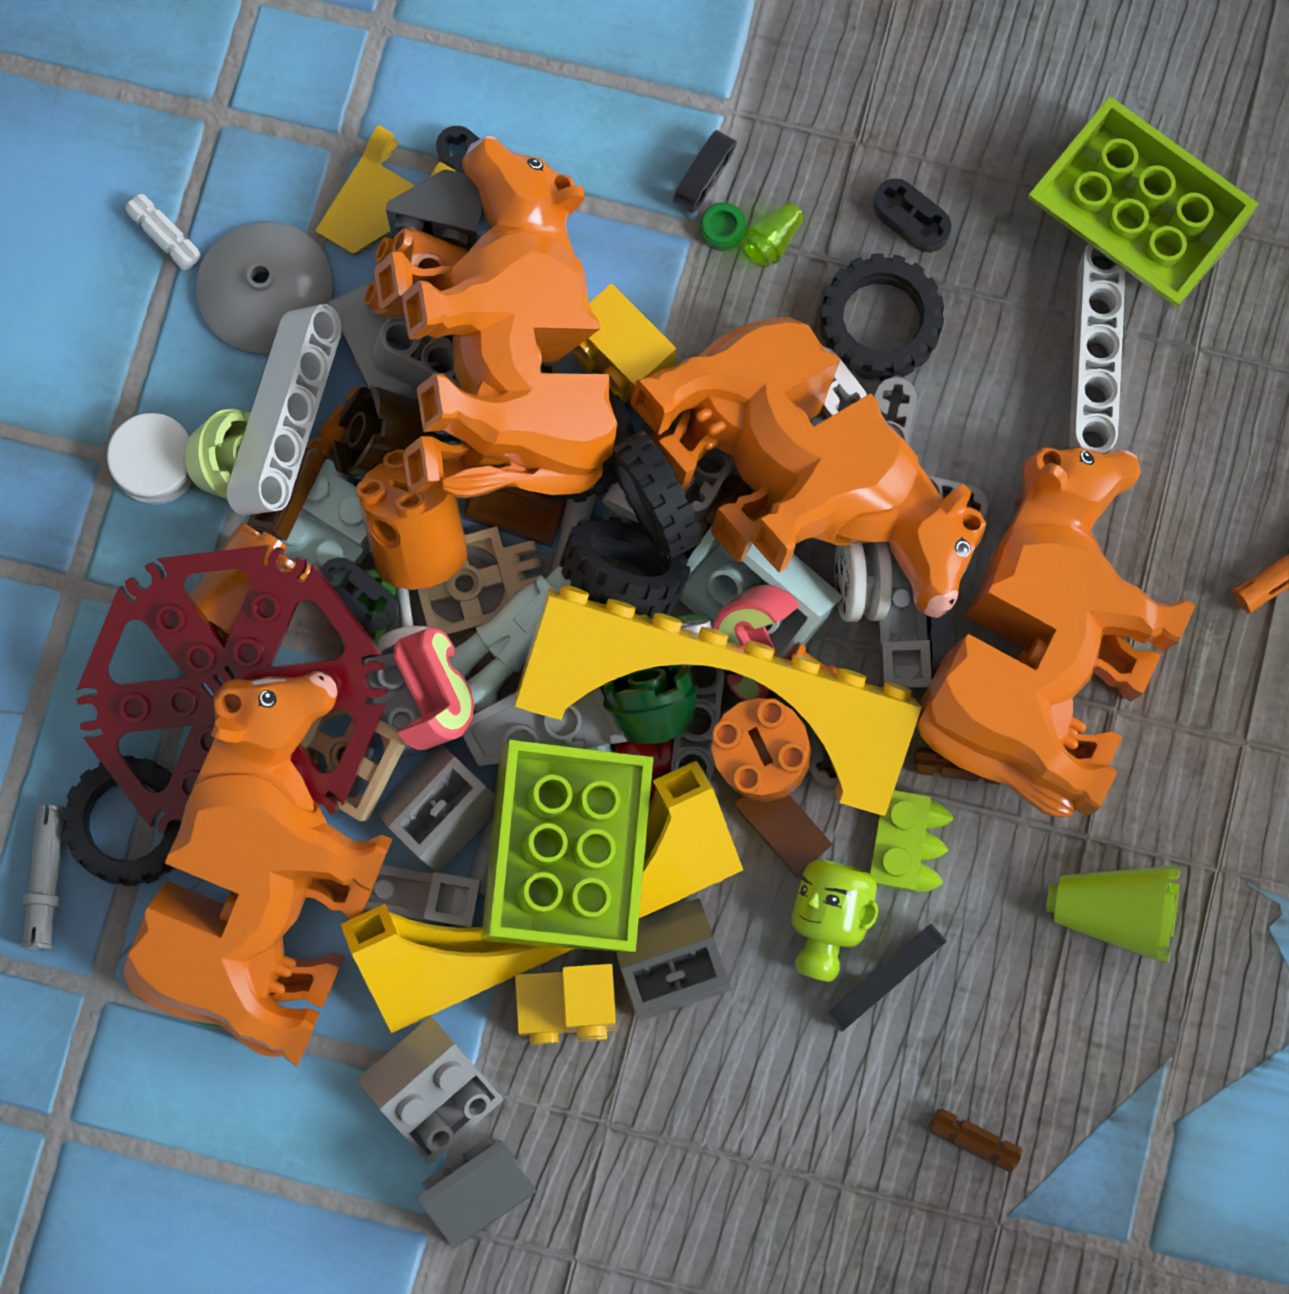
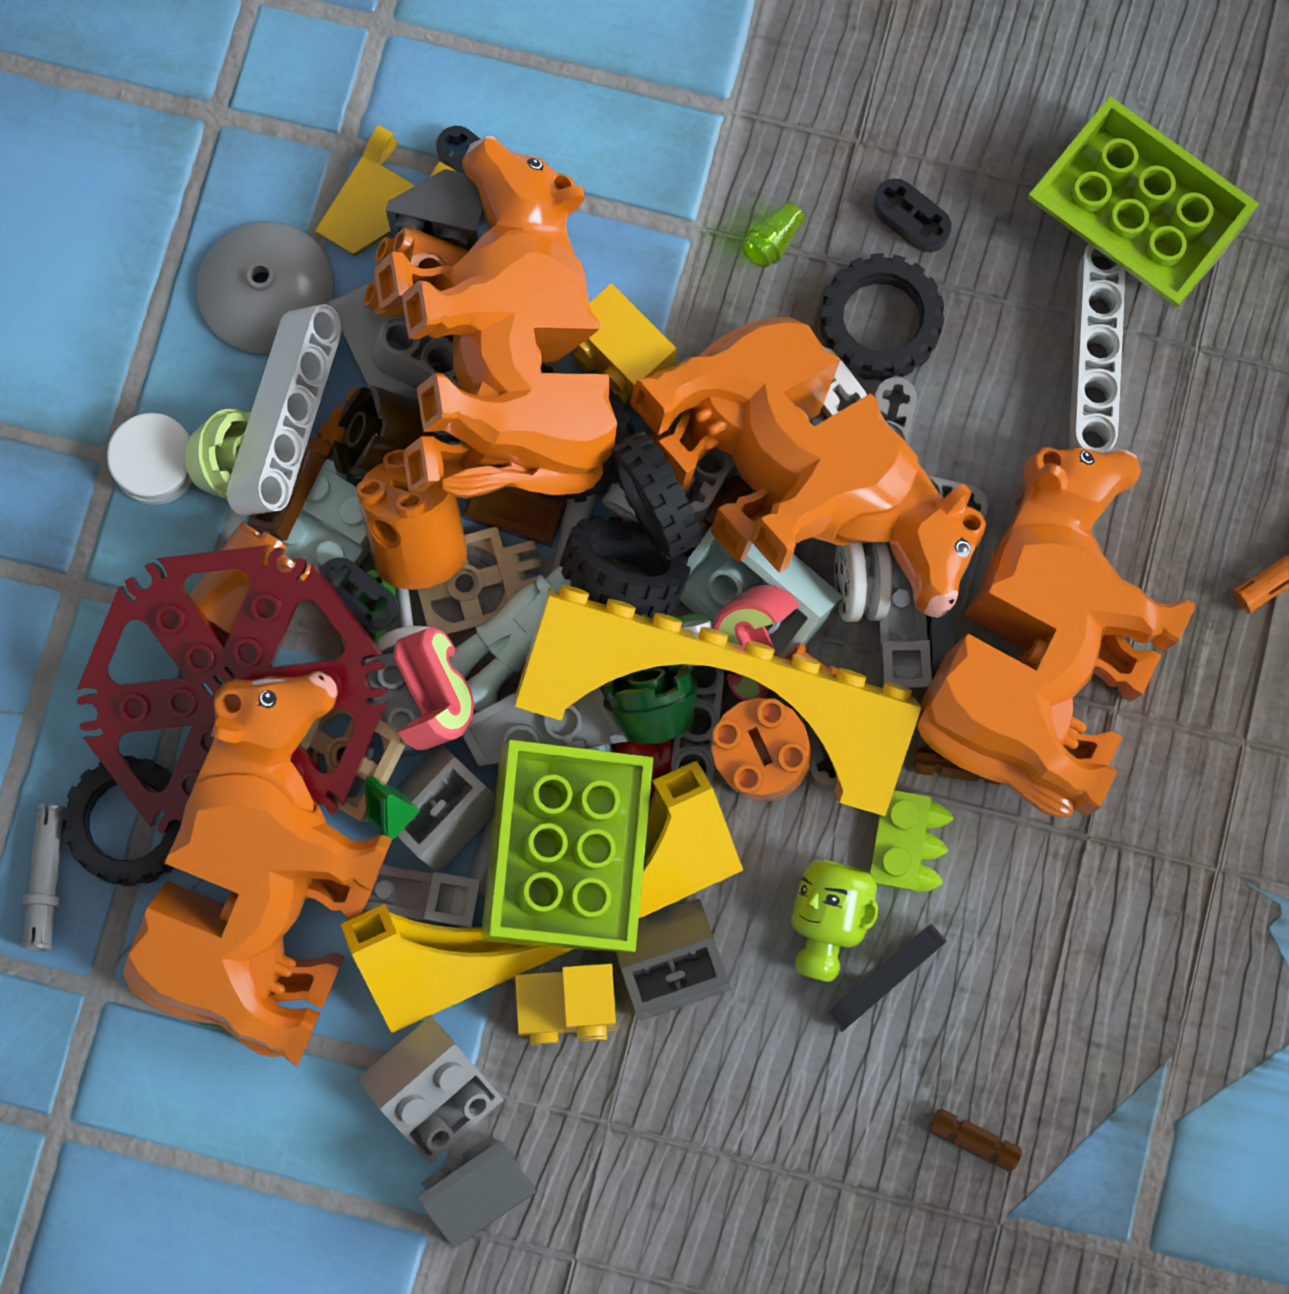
white axle [125,194,201,270] -> none
black beam [673,130,737,214] -> none
green tile [700,202,746,251] -> none
reddish brown tile [734,795,833,877] -> none
lime cone [1046,866,1181,963] -> none
none -> green slope [365,775,420,839]

